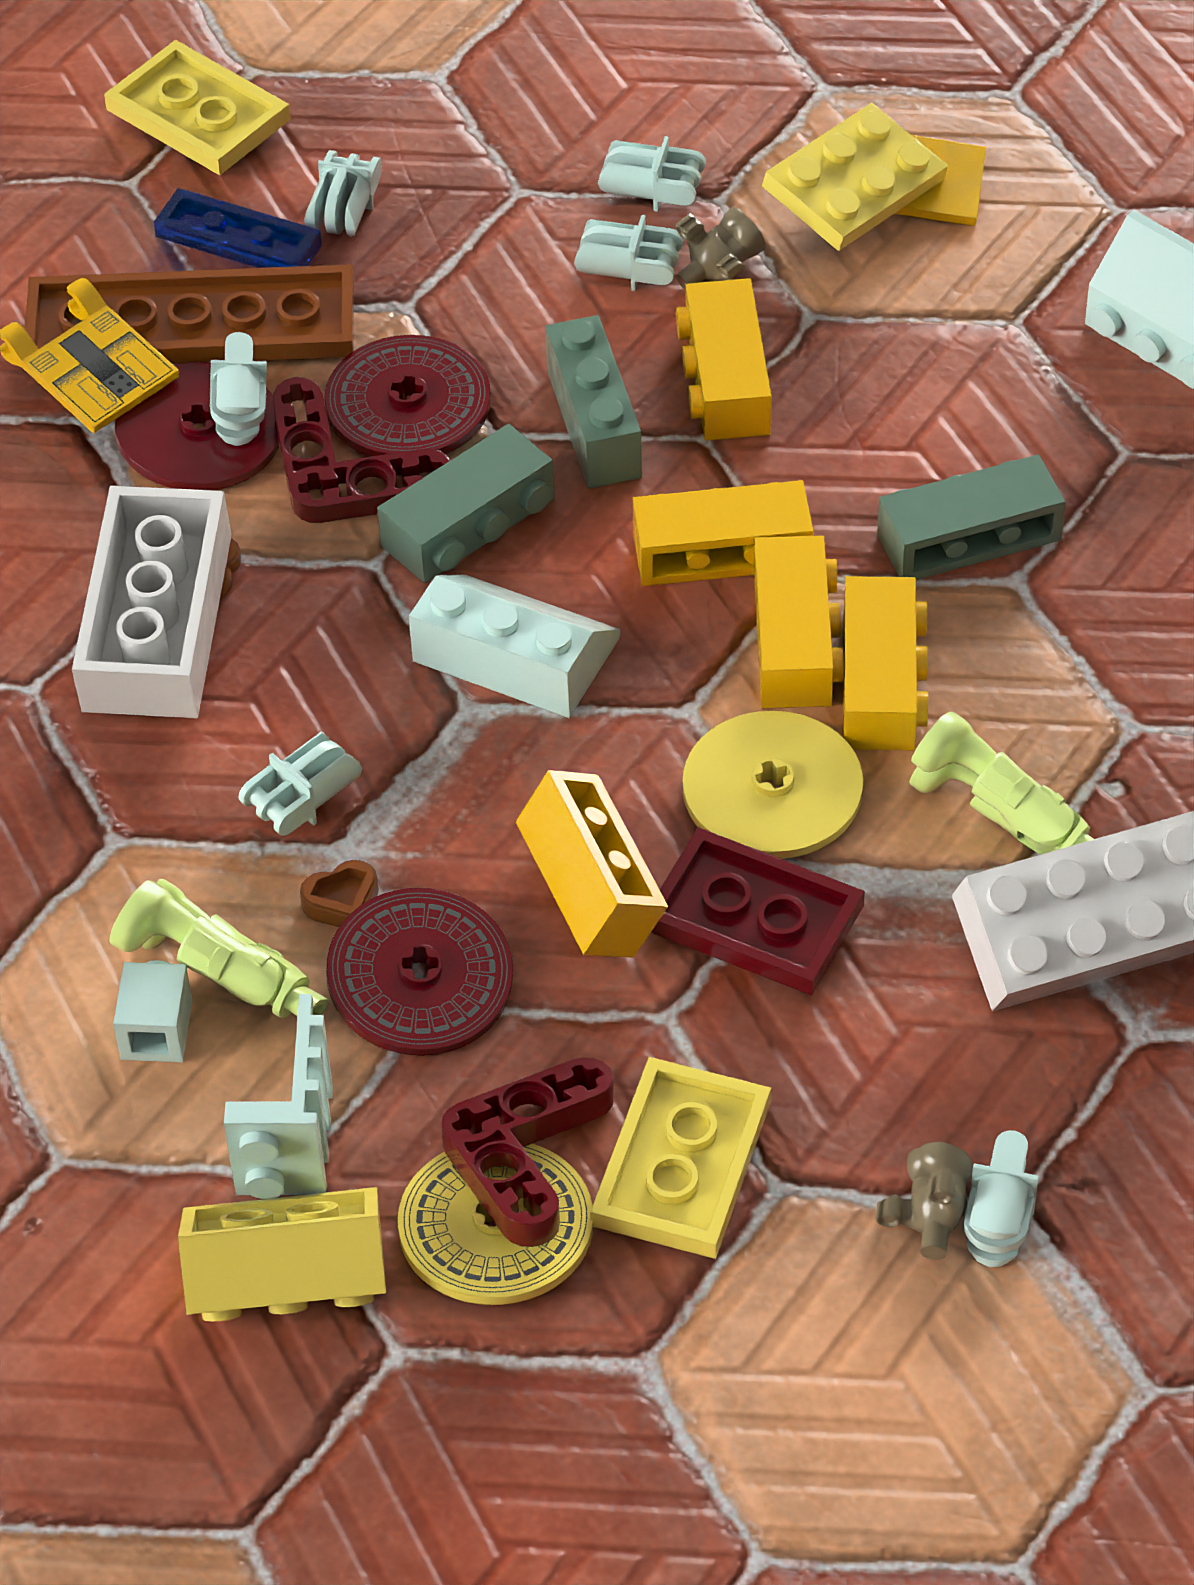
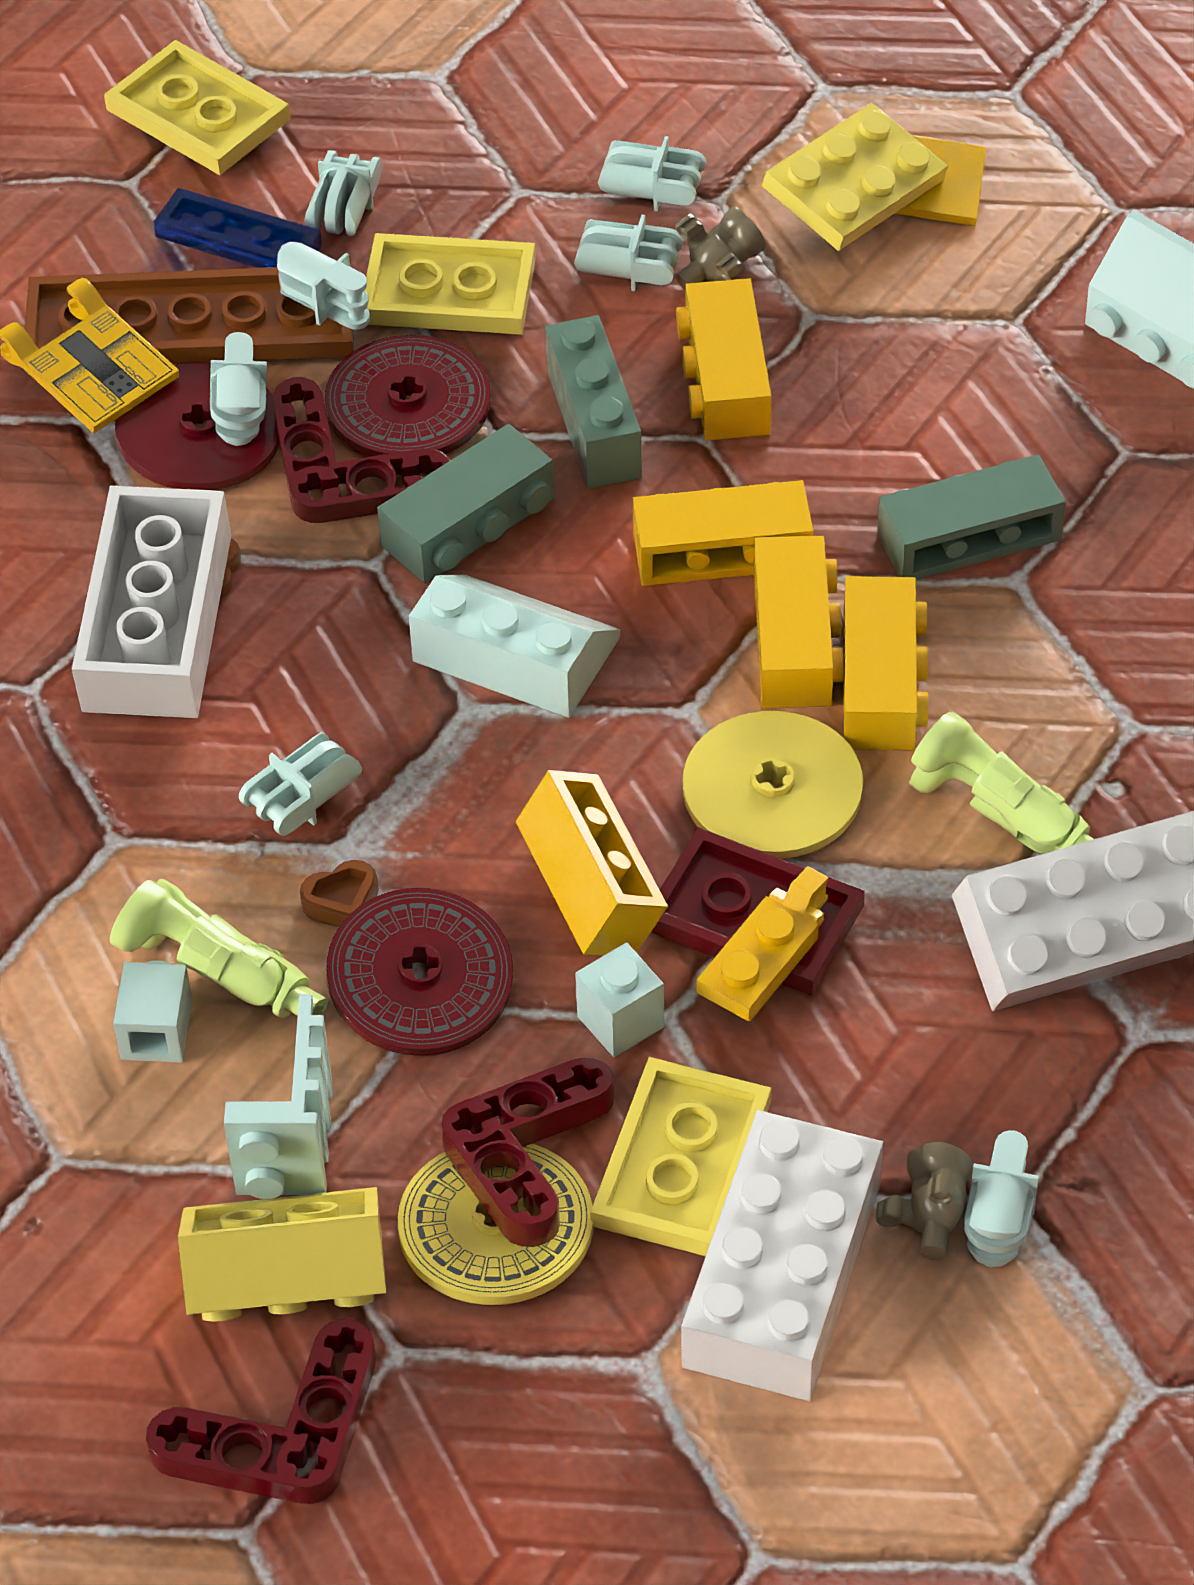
none -> dark red beam [146,1319,376,1504]
none -> light aqua arm [277,242,370,330]
none -> light yellow plate [365,233,536,335]
none -> light aqua brick [575,942,665,1058]
none -> white brick [681,1110,883,1402]
none -> yellow hinge [696,866,829,1022]

